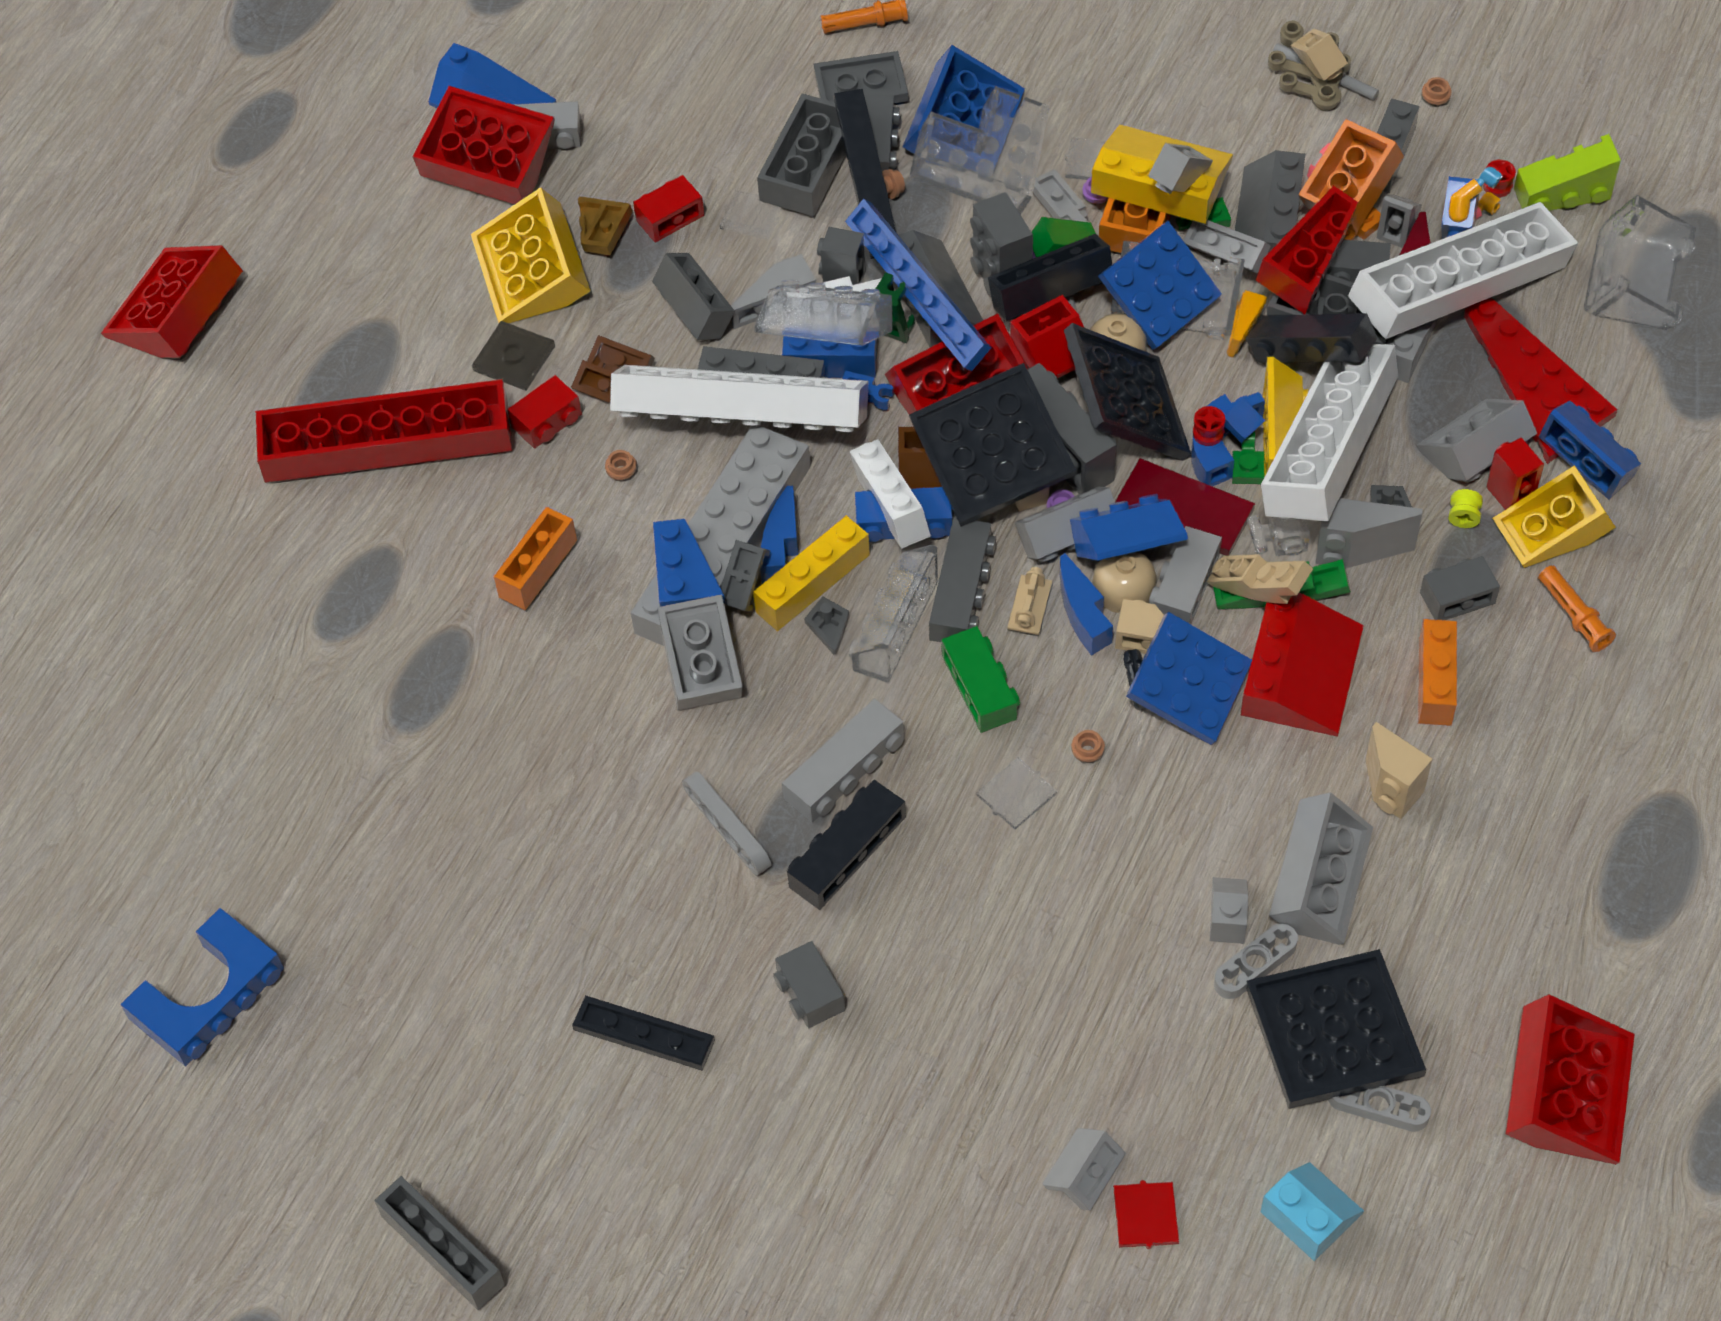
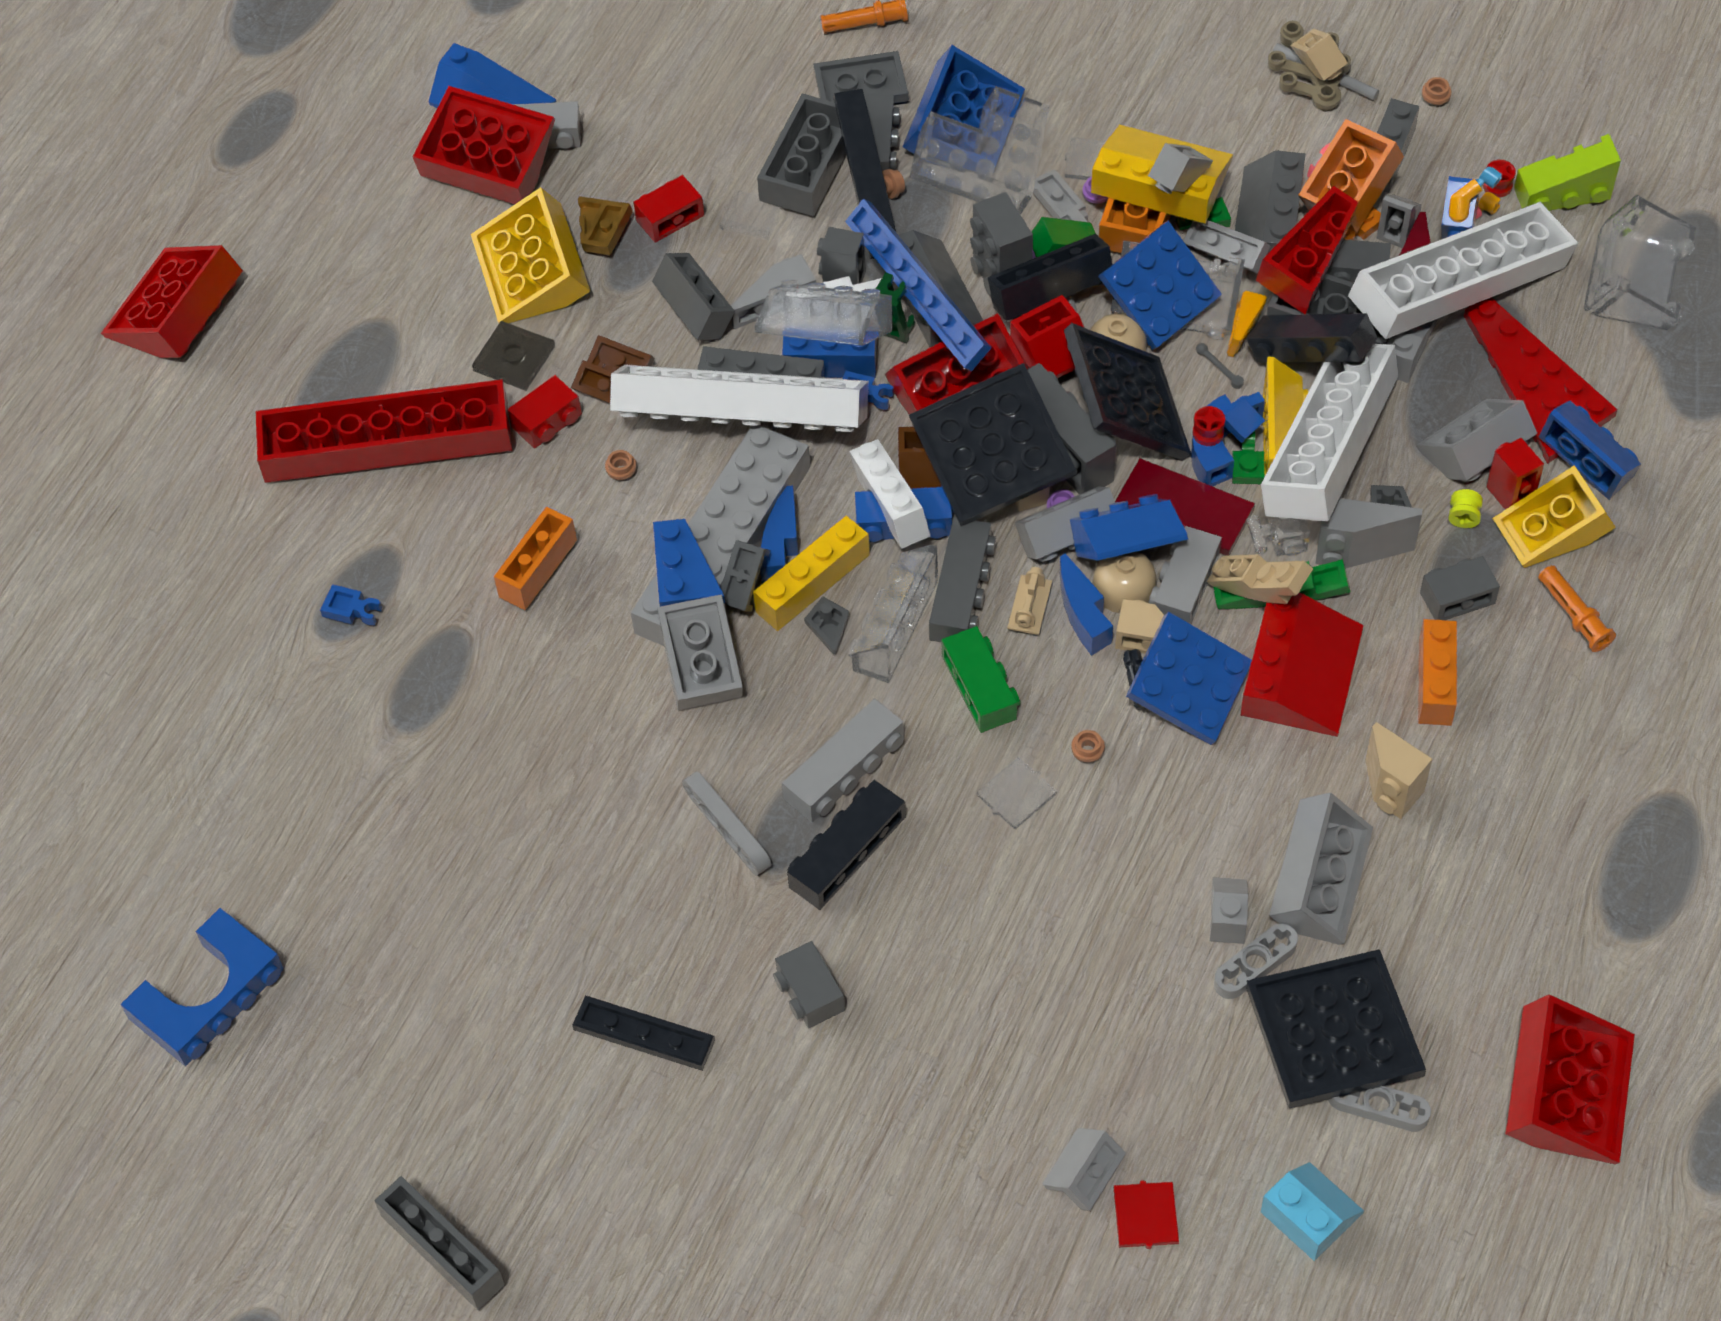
none -> blue plate [320,584,382,625]
none -> dark grey hinge [1196,343,1244,389]

